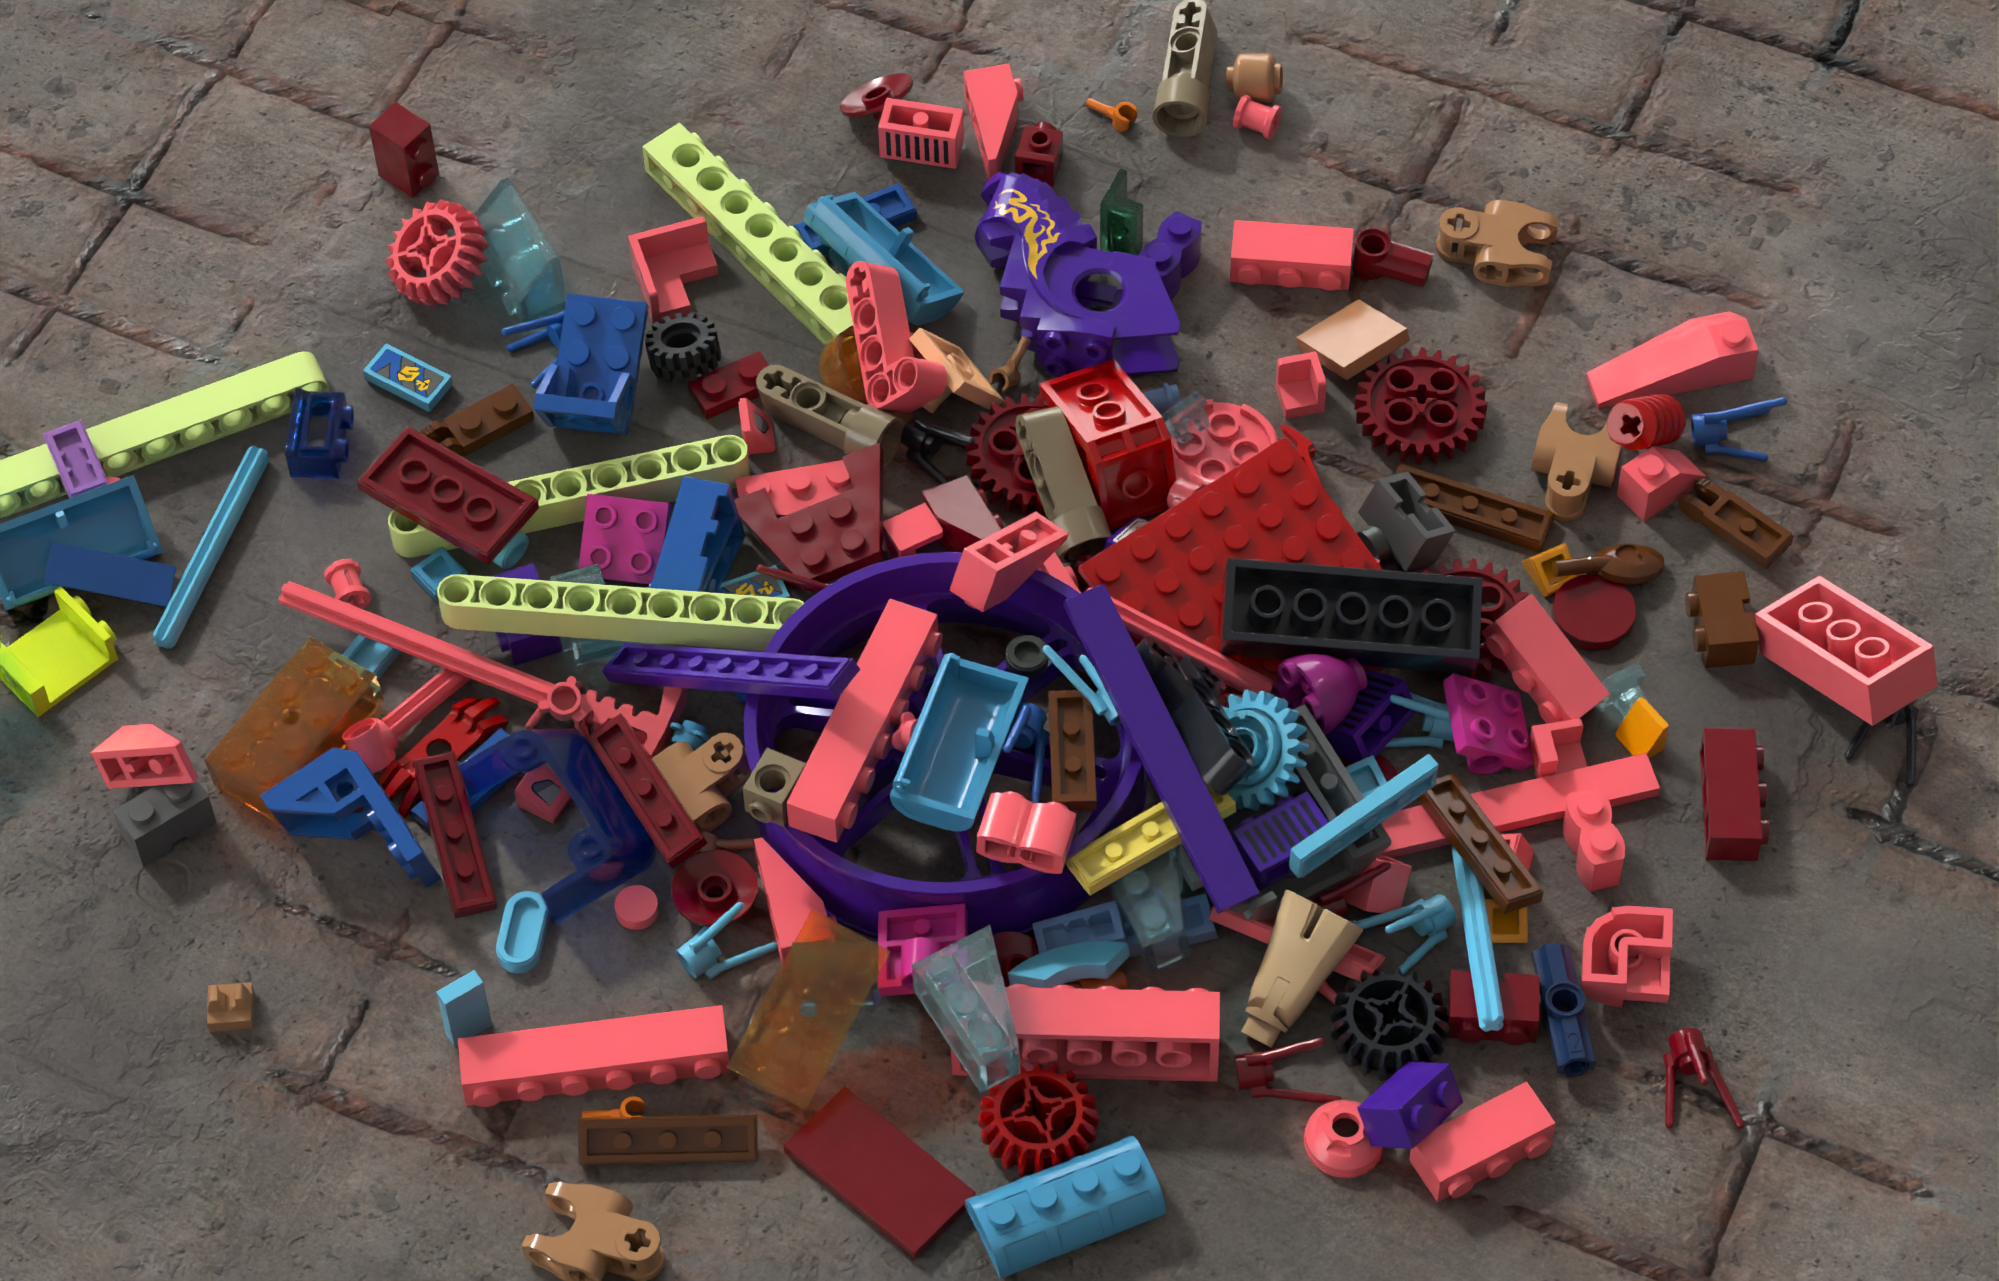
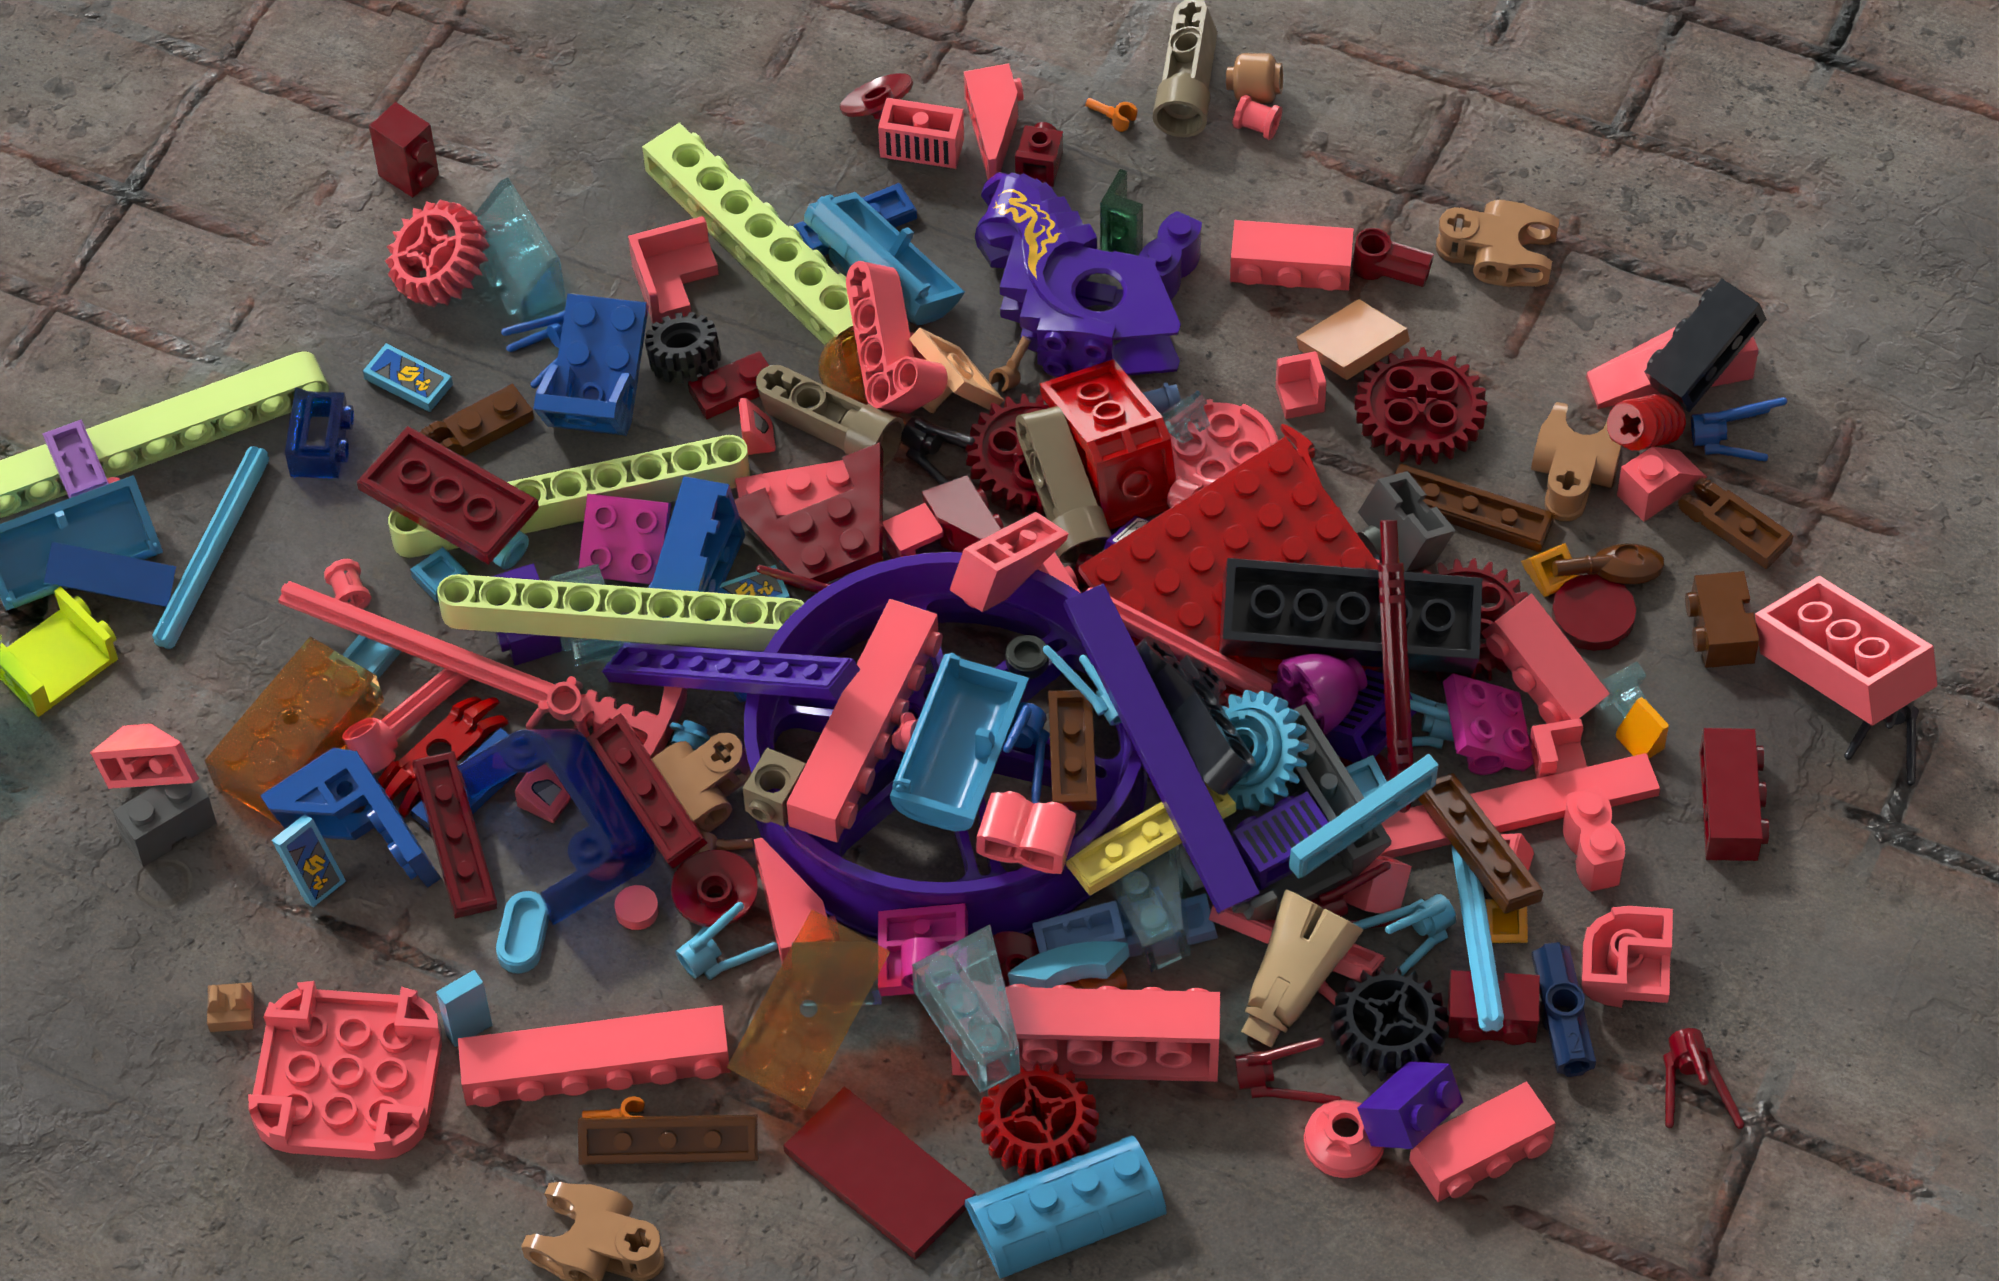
none -> coral tile [248,981,442,1160]
none -> tile [271,814,346,907]
none -> dark red axle [1378,520,1413,813]
none -> black brick [1644,278,1767,412]

